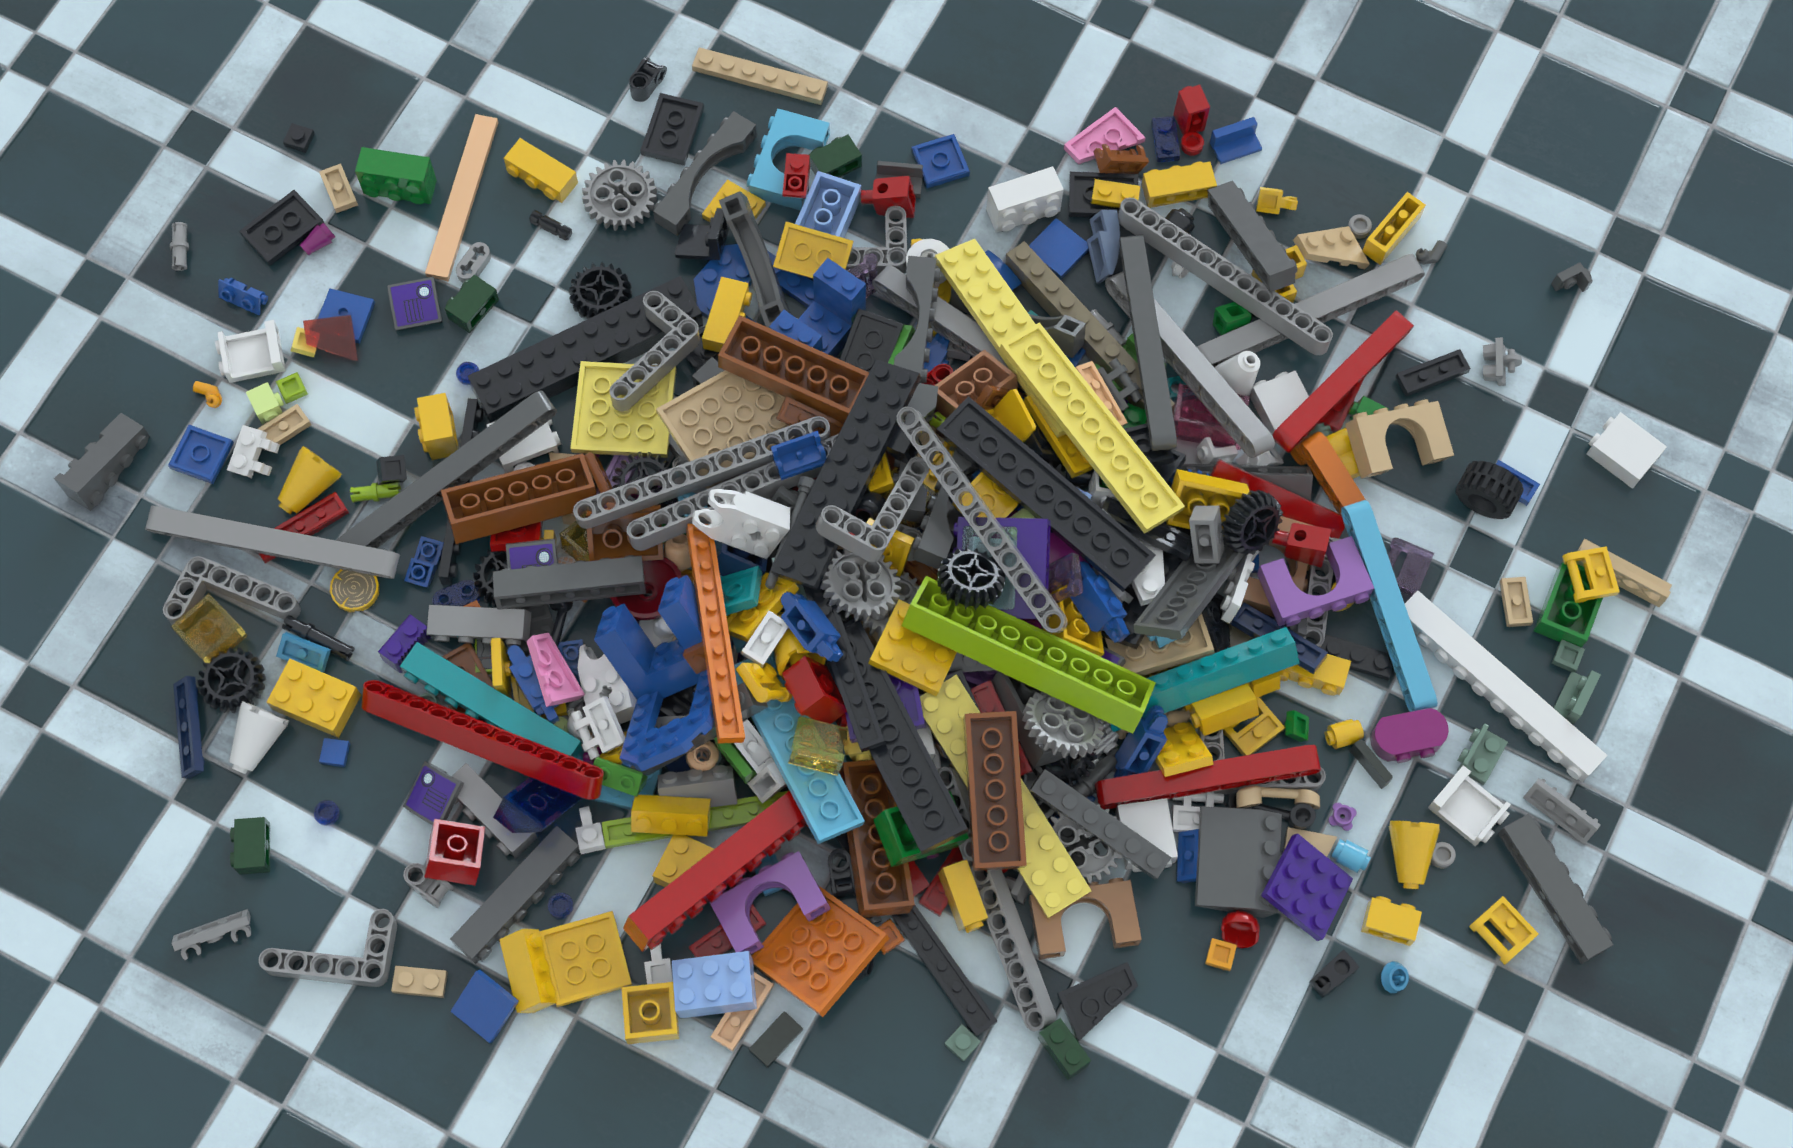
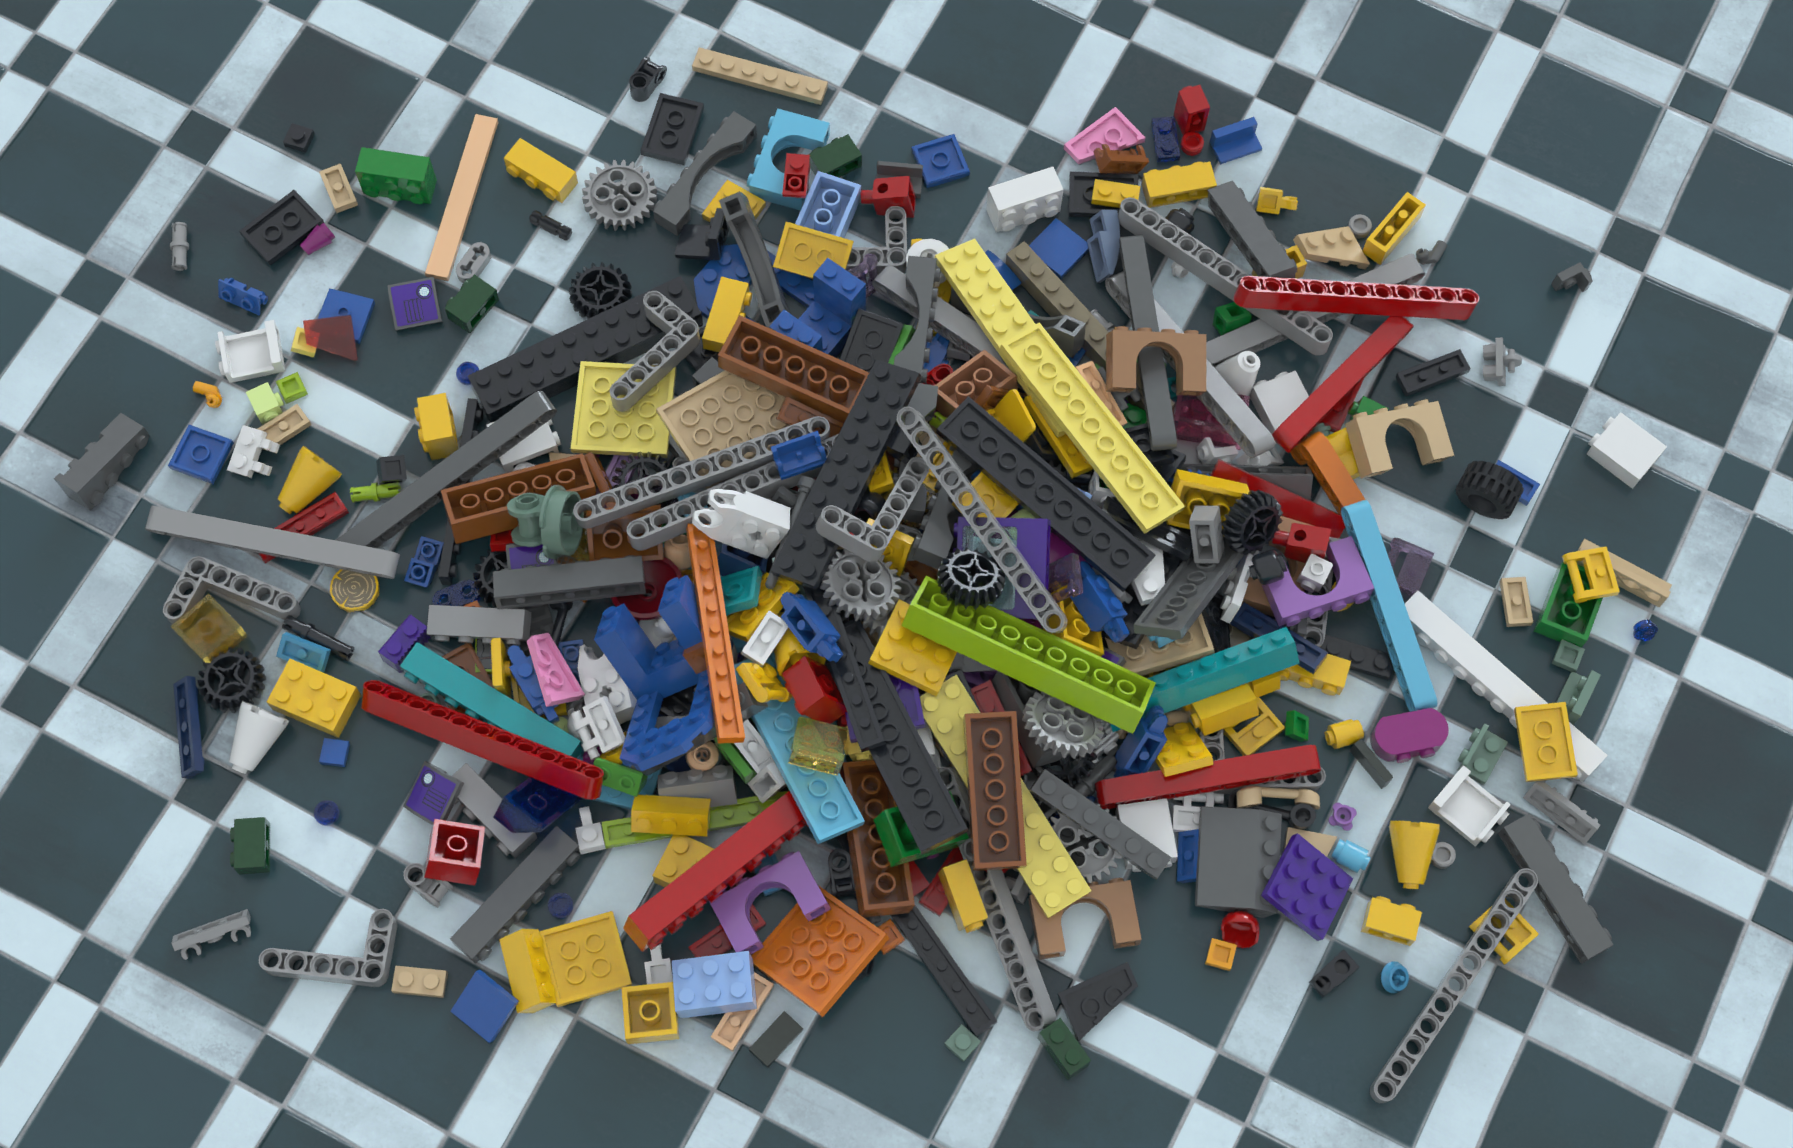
none -> sand green piece [507,485,584,559]
none -> medium nougat arch [1106,326,1206,396]
none -> red beam [1233,276,1479,320]
none -> black head [1249,549,1287,585]
none -> white bracket [1297,554,1333,592]
none -> light grey beam [1370,868,1538,1103]
none -> yellow plate [1514,702,1578,782]
none -> clear blue plate [1633,619,1658,641]

